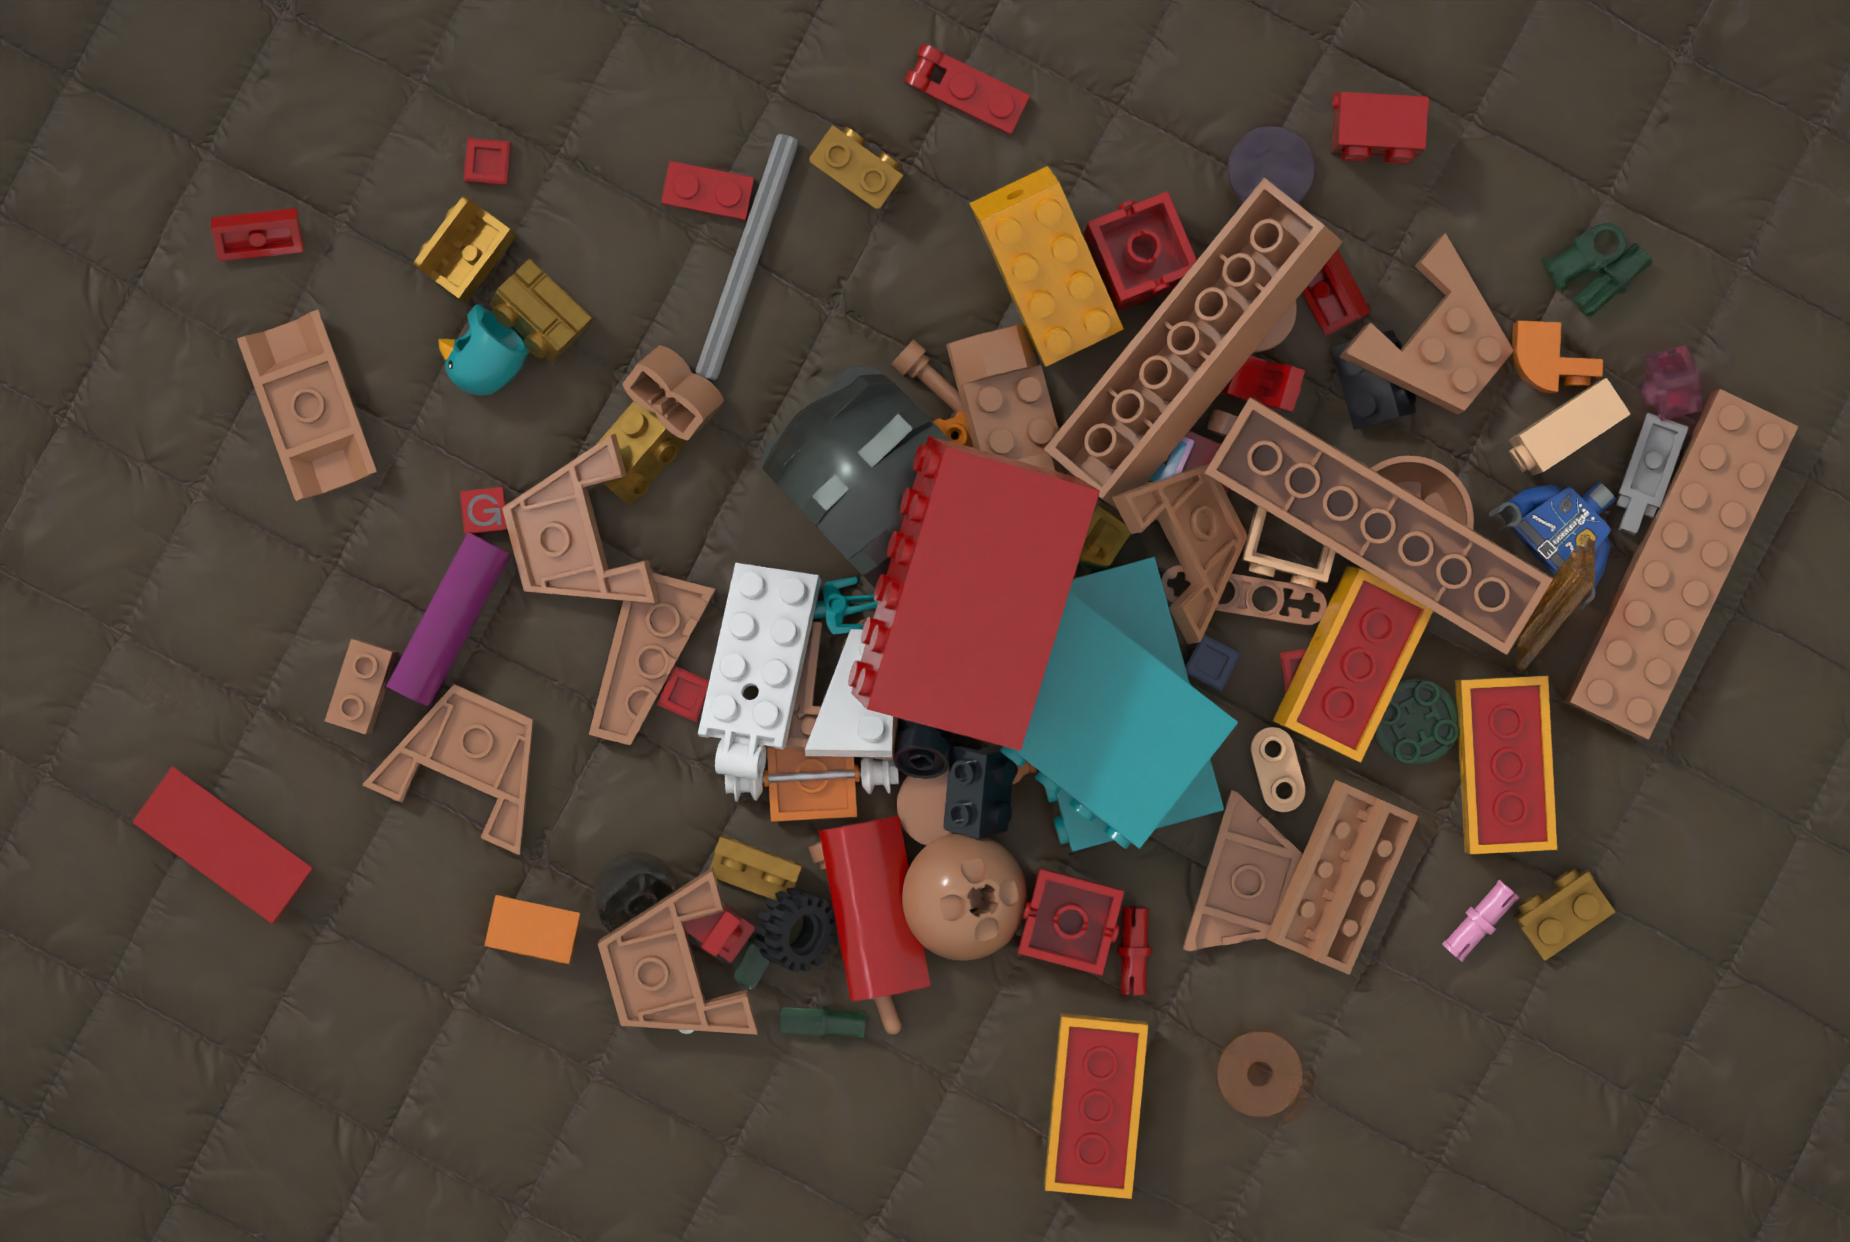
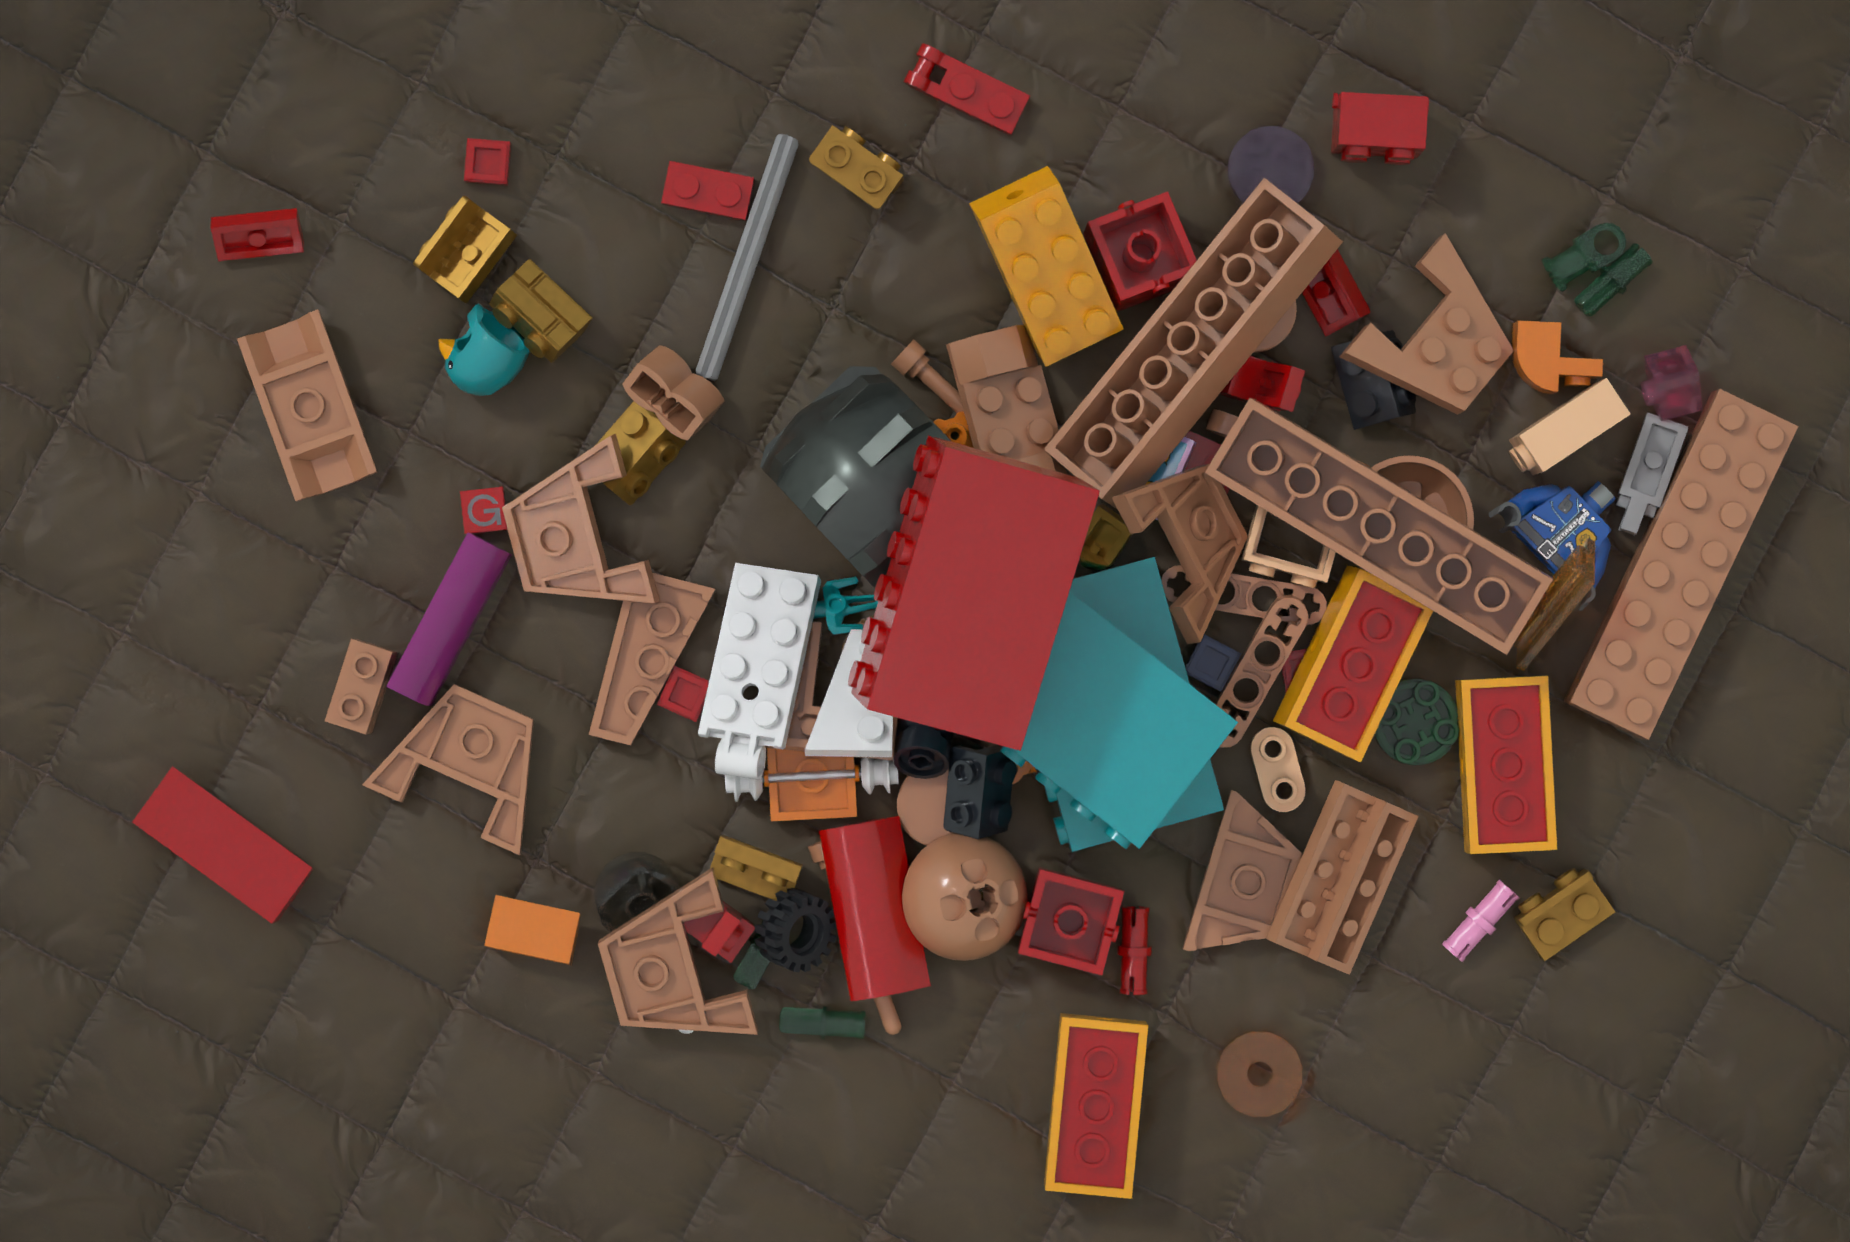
none -> nougat beam [1215,595,1308,748]

